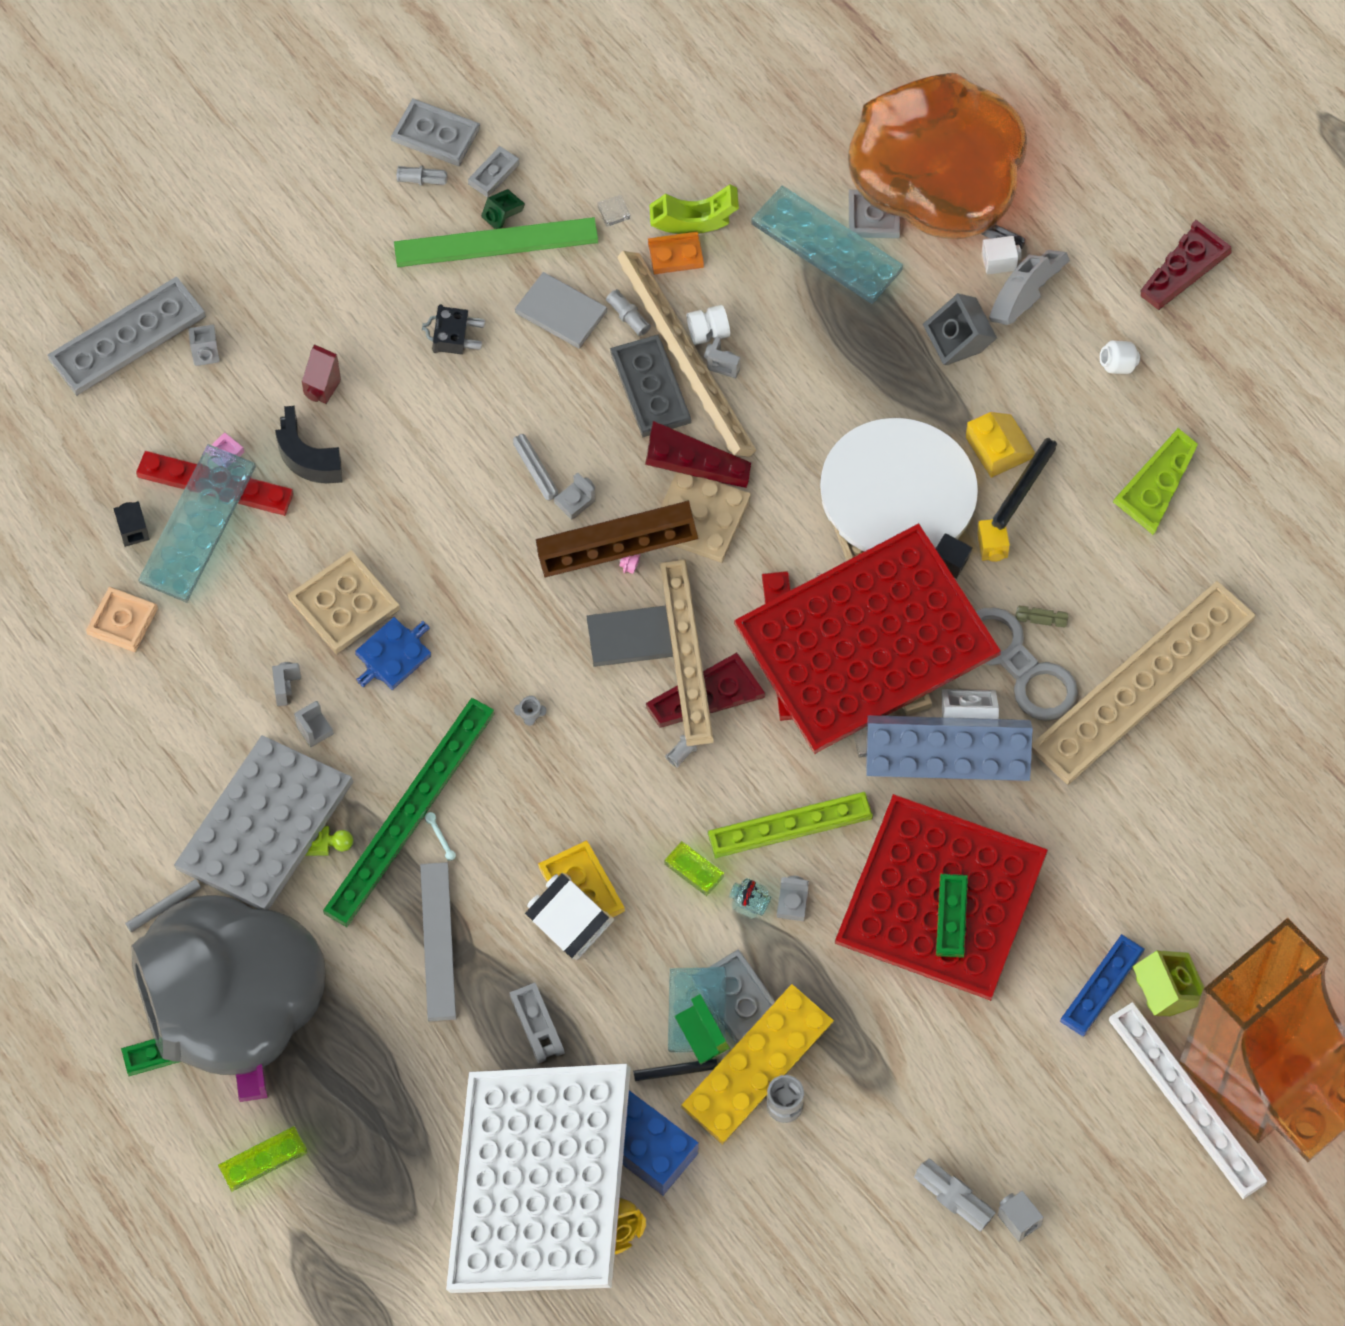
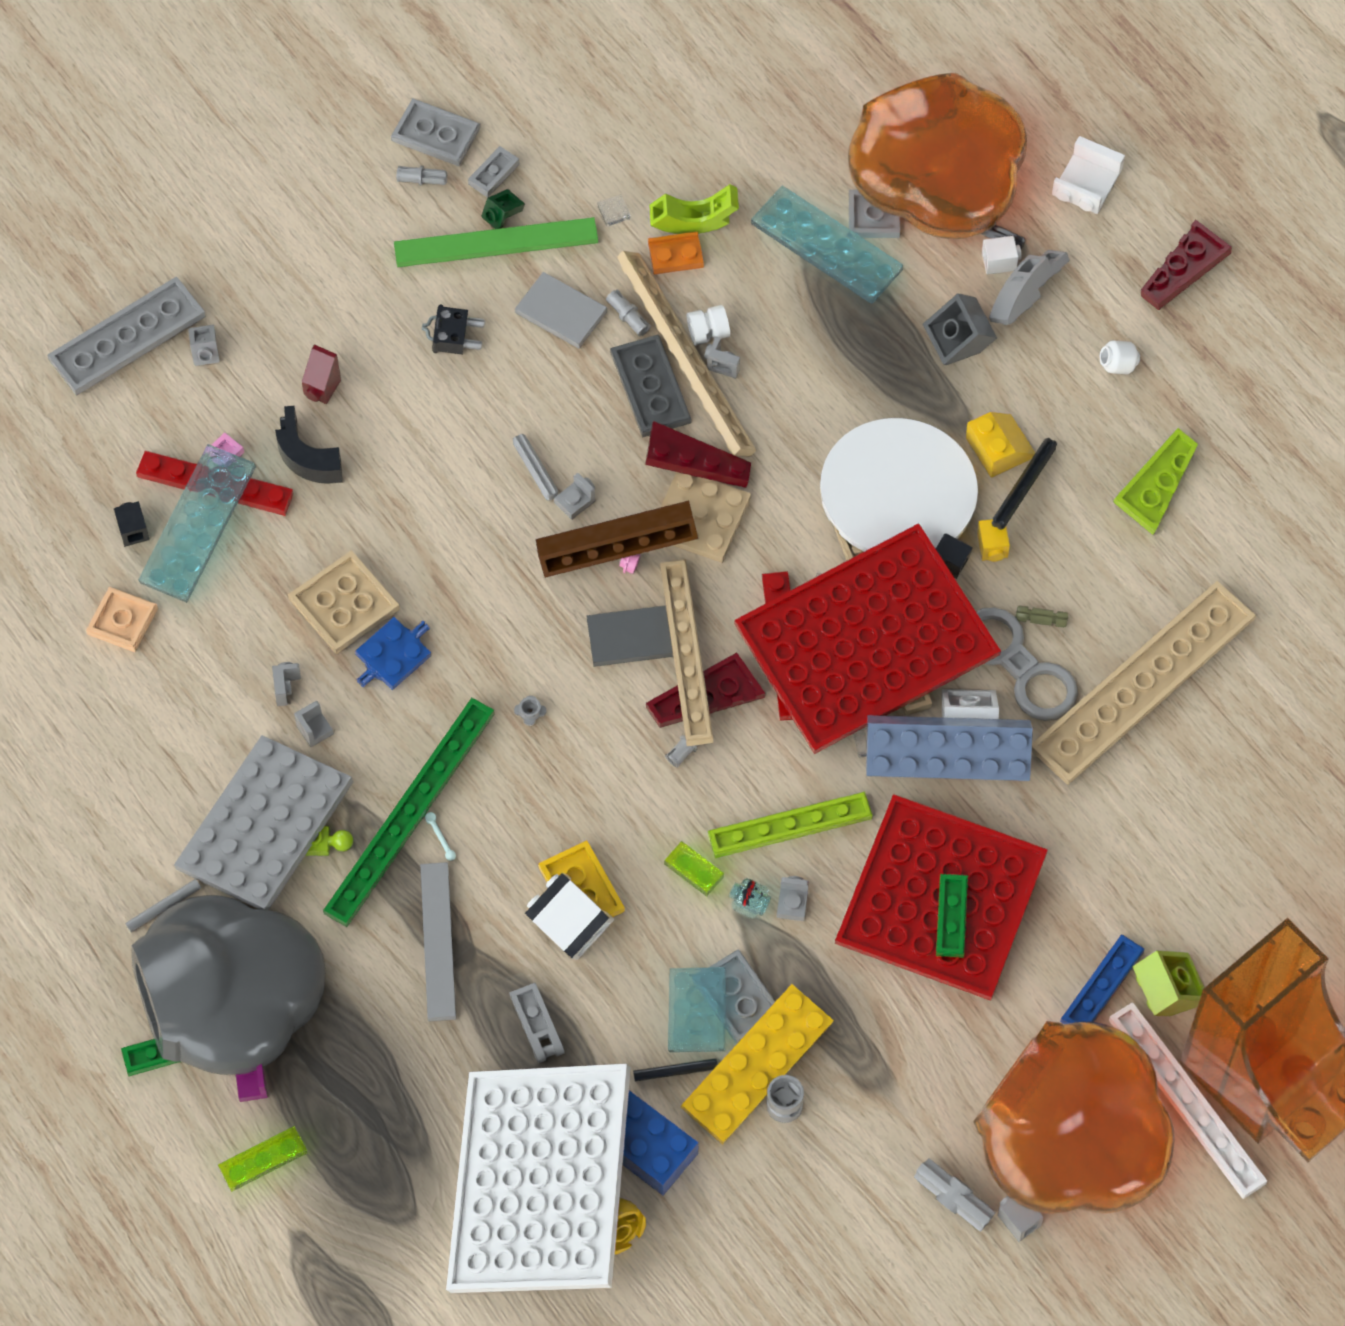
green panel [674,994,730,1065] -> none
none -> clear orange plant [973,1021,1175,1214]
none -> white panel [1052,136,1125,214]

